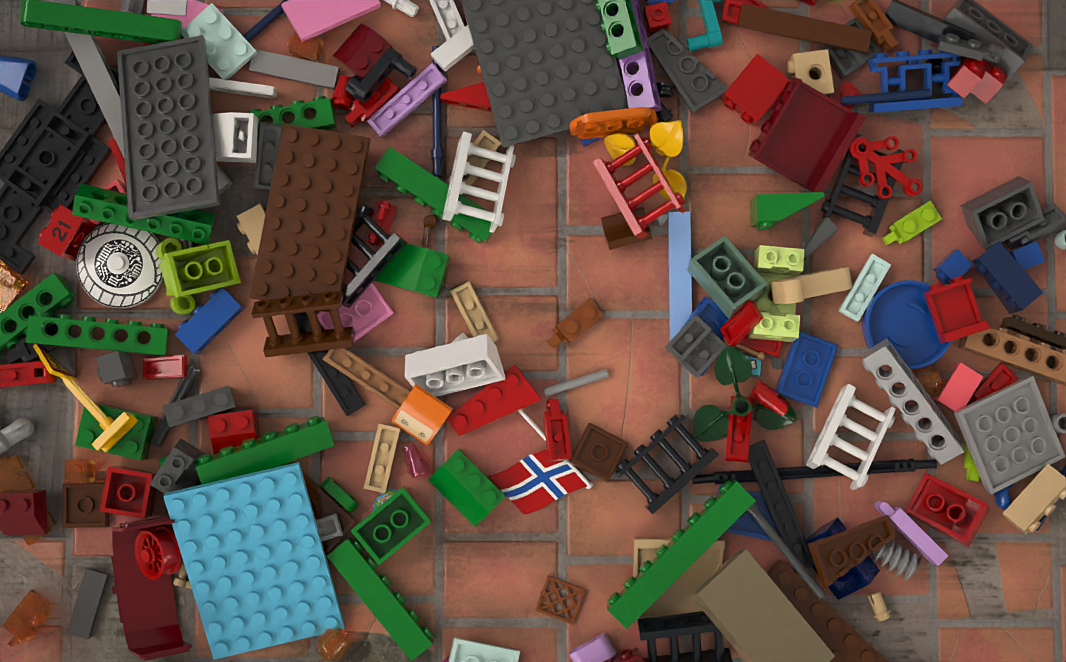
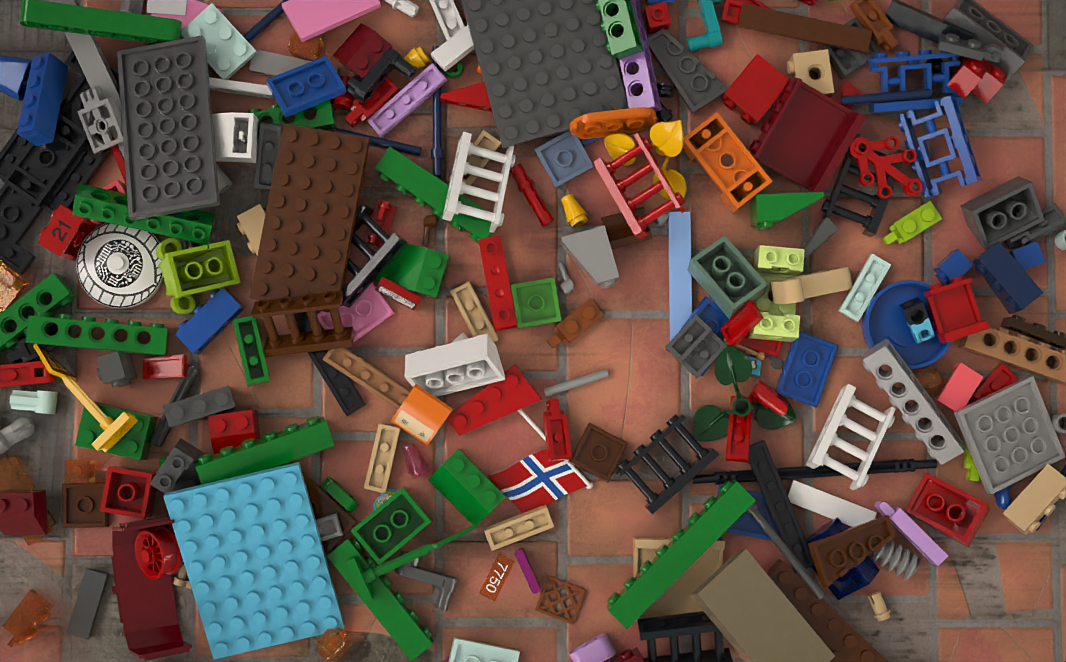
none -> light aqua piece [10,390,58,414]
none -> blue brick [17,52,68,146]
none -> light grey piece [77,86,123,154]
none -> green brick [233,316,270,387]
none -> blue plate [266,56,346,118]
none -> dark blue bar [335,128,422,156]
none -> green piece [346,523,478,604]
none -> tile [375,277,422,310]
none -> dark grey beam [395,551,459,611]
none -> yellow cone [401,46,430,76]
none -> green bush [444,61,463,79]
none -> red fence [478,235,518,331]
none -> clear orange sticker [479,554,514,601]
none -> tan plate [483,504,554,551]
none -> red pin [509,163,554,227]
none -> bright green plate [511,278,561,329]
none -> magenta tile [515,548,541,594]
none -> sand blue plate [534,130,594,189]
none -> light grey hand [558,263,574,295]
none -> light grey slope [560,225,619,289]
none -> yellow cone [561,194,588,228]
none -> orange plate [682,112,773,214]
none -> white tile [787,480,877,527]
none -> blue fence [898,95,982,198]
none -> leg [899,297,935,344]

